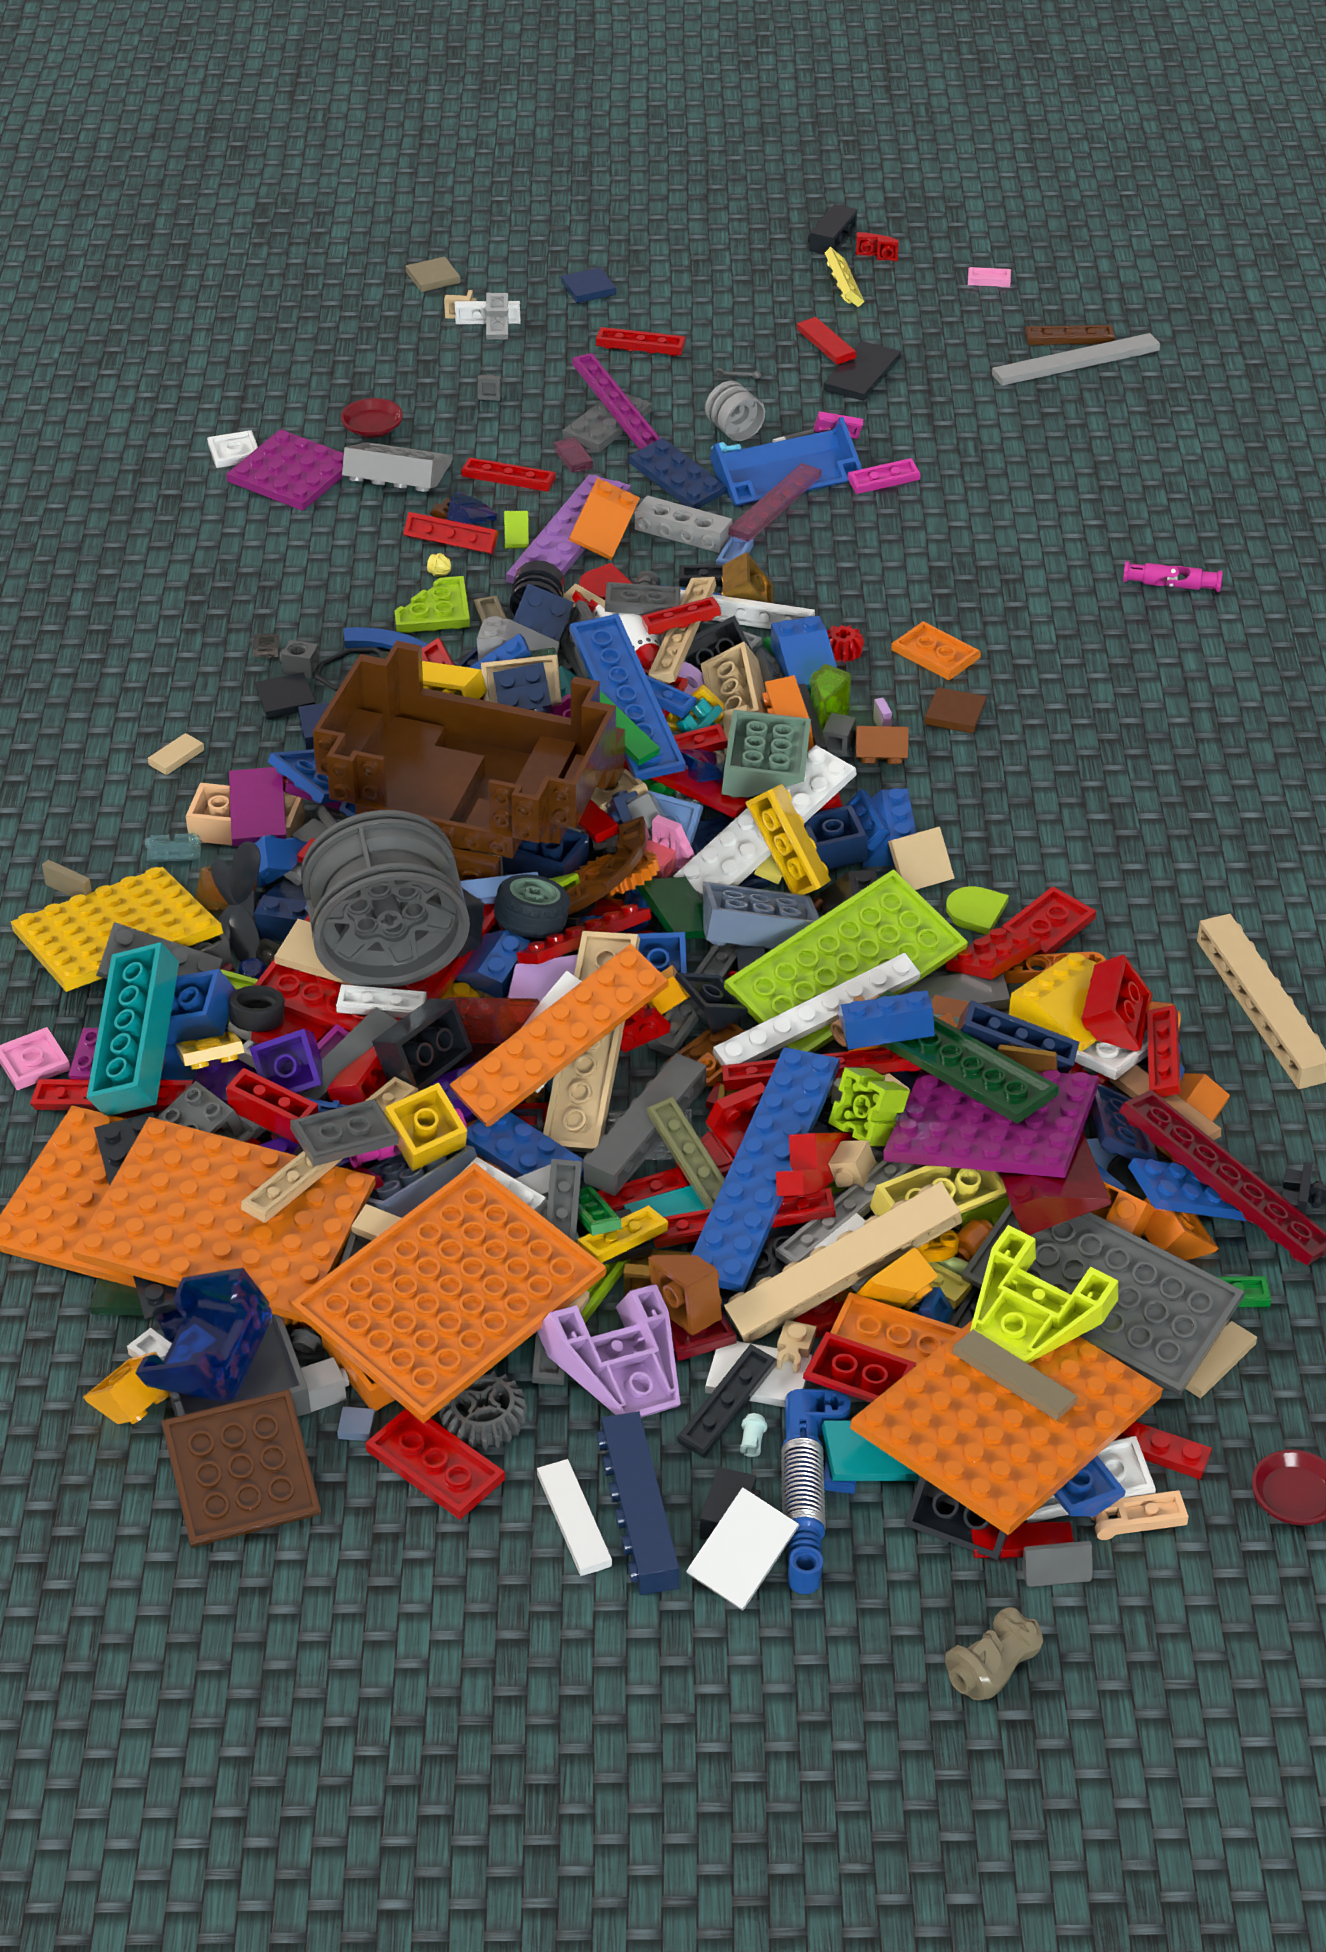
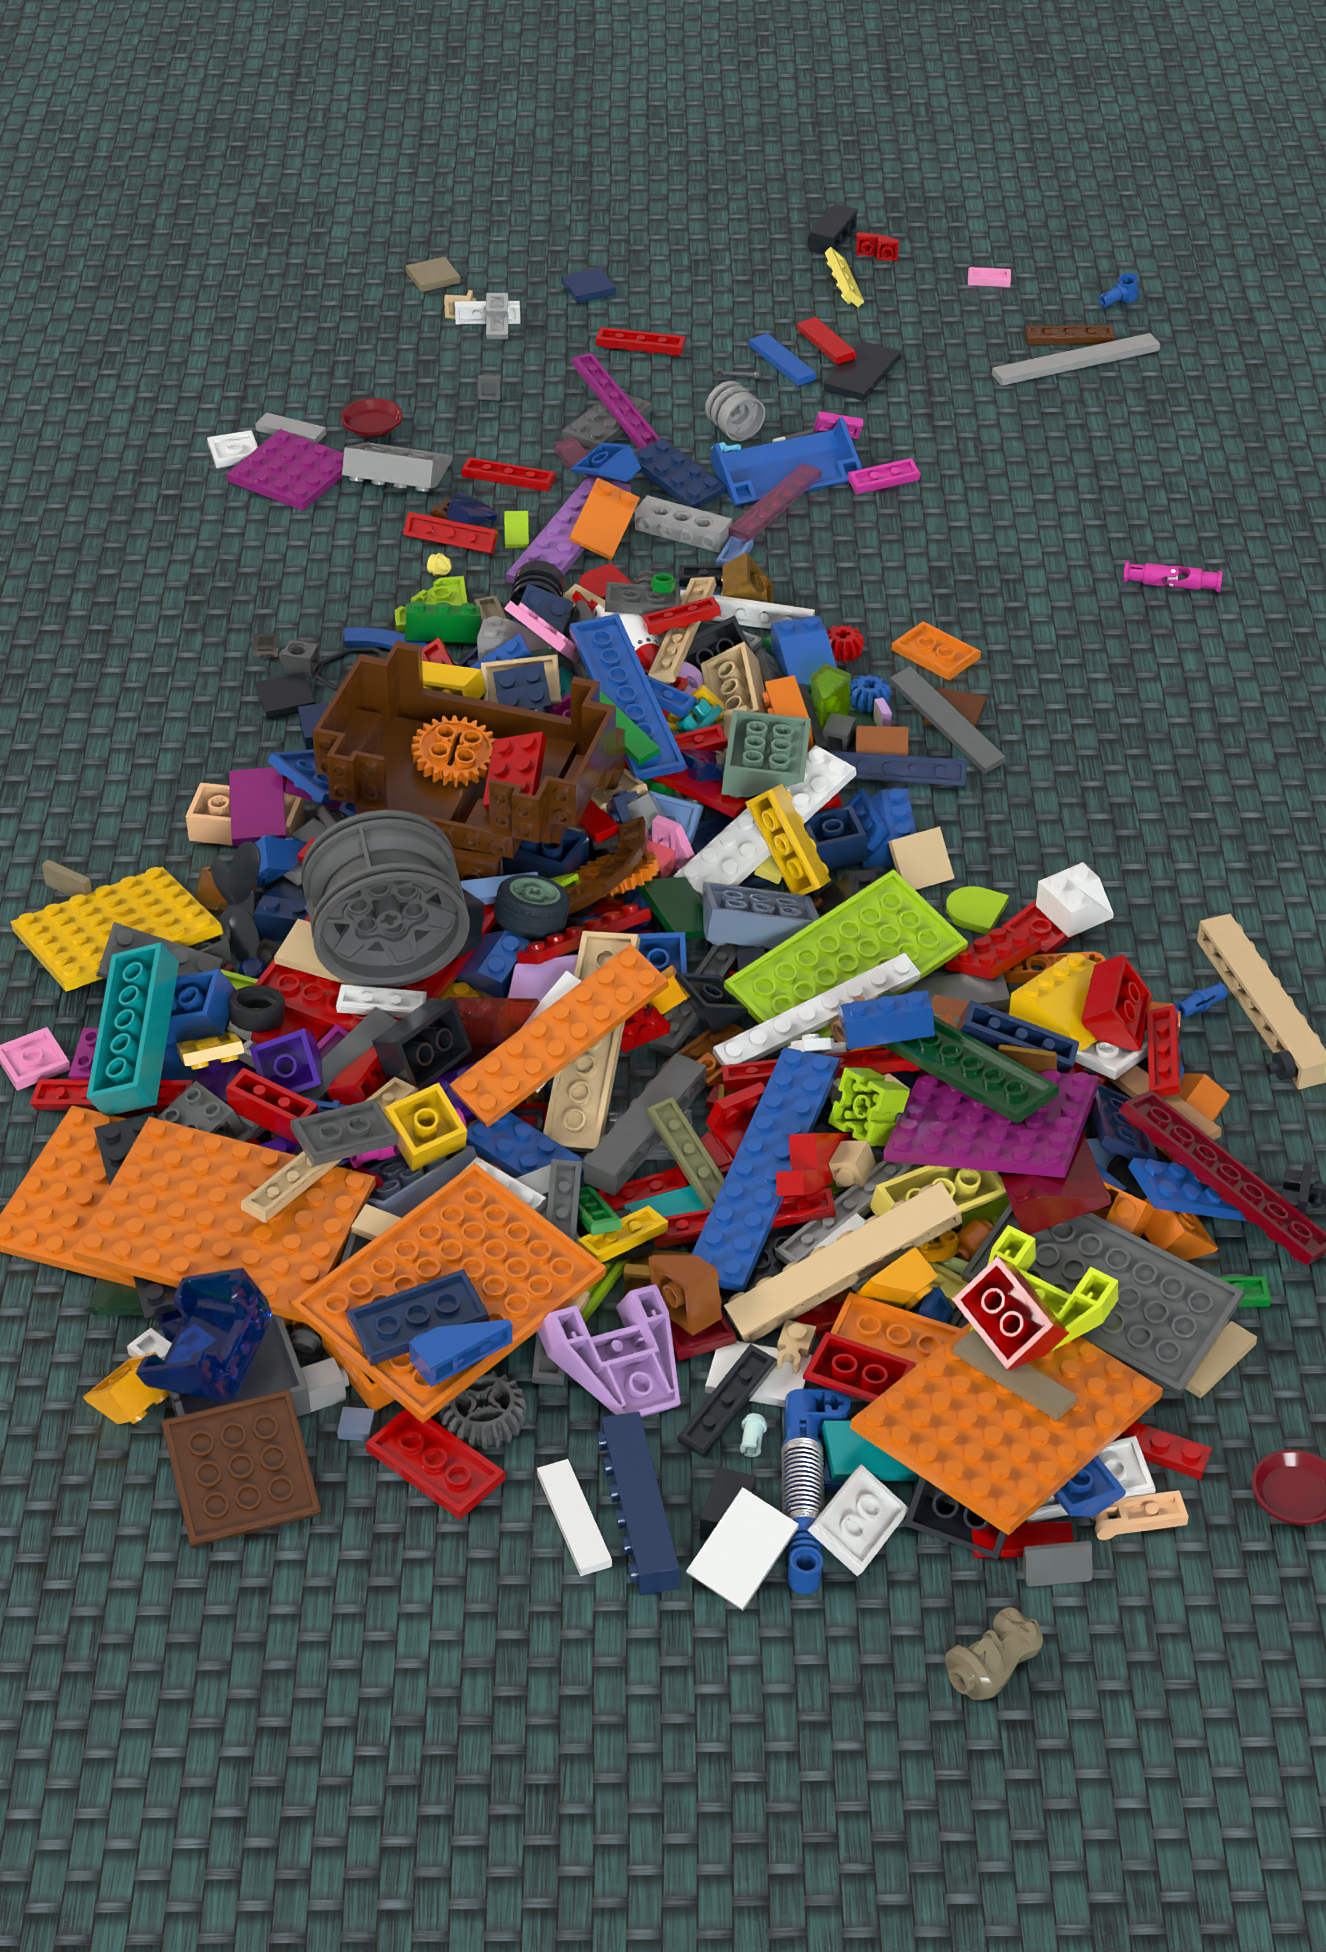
clear light blue hinge [145,833,202,862] -> none
tan tile [148,733,204,775] -> none
none -> light grey tile [255,413,326,443]
none -> dark blue tile [346,1269,490,1366]
none -> green brick [404,601,481,643]
none -> blue slope [409,1319,512,1387]
none -> orange gear [411,715,496,787]
none -> red plate [482,731,547,811]
none -> bright pink plate [504,601,580,664]
none -> blue slope [570,442,641,482]
none -> green tile [651,573,676,594]
none -> blue tile [749,333,816,386]
none -> white plate [781,1034,847,1054]
none -> white tile [808,1464,909,1576]
none -> dark blue tile [827,751,967,786]
none -> blue gear [848,674,891,714]
none -> dark grey tile [890,666,1005,774]
none -> red slope [952,1256,1069,1371]
none -> white slope [1036,862,1114,937]
none -> blue pin [1098,273,1139,308]
none -> blue pin [1174,982,1227,1019]
none -> black tile [1266,1050,1296,1081]

